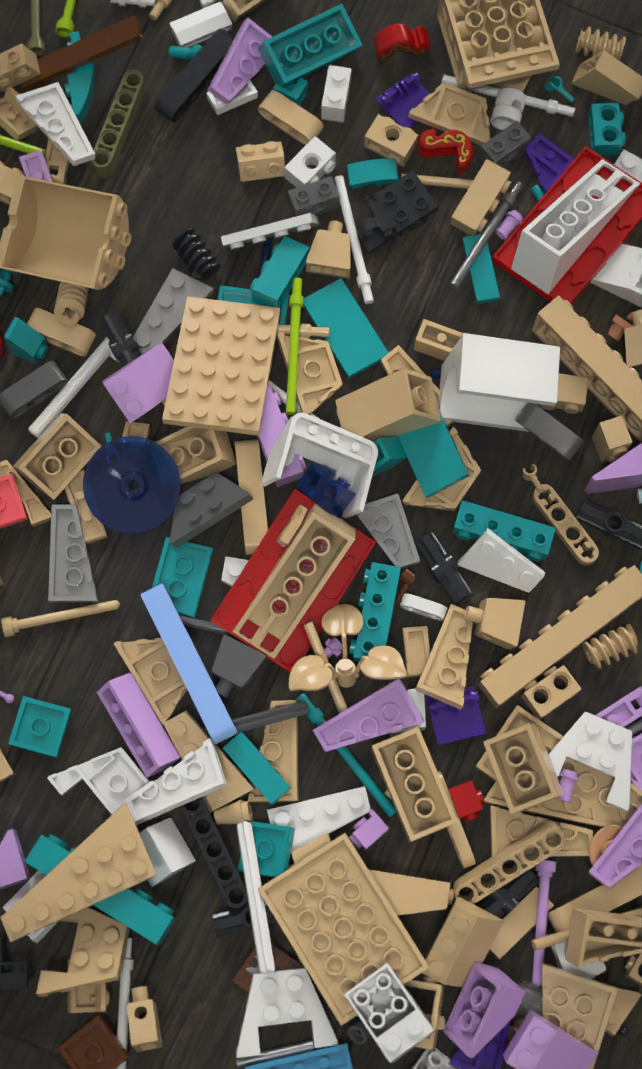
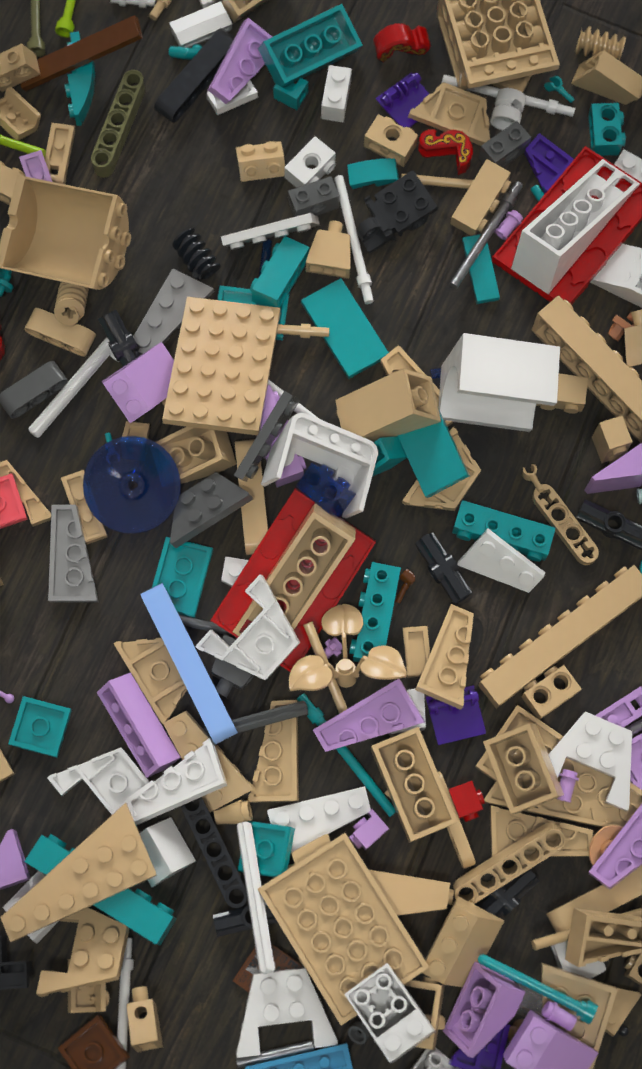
tan piece [1,600,120,637] -> none
teal slope [4,317,48,365] -> none
tan slope [13,413,102,500] -> none
white wing [15,82,95,166] -> none
teal tile [223,731,291,805] -> none
tan beam [258,90,324,145] -> none
tan wing [276,332,342,415] -> none
tan tile [276,505,308,547] -> none
lime bar [286,278,304,415] -> none
light grey wing [356,493,421,569] -> none
white beam [400,594,447,621] -> none
tan brick [414,319,463,361] -> none
tan torso [464,598,525,650] -> none
tan tile [490,886,554,959] -> none
dark grey beam [515,403,585,461] -> none
lavender piece [532,860,556,987] -> none
tan piece [582,624,638,669] -> none
none -> white wing [195,574,300,680]
none -> dark grey wing [234,391,300,482]
none -> teal piece [478,954,598,1025]
none -> lavender pin [541,1001,577,1031]

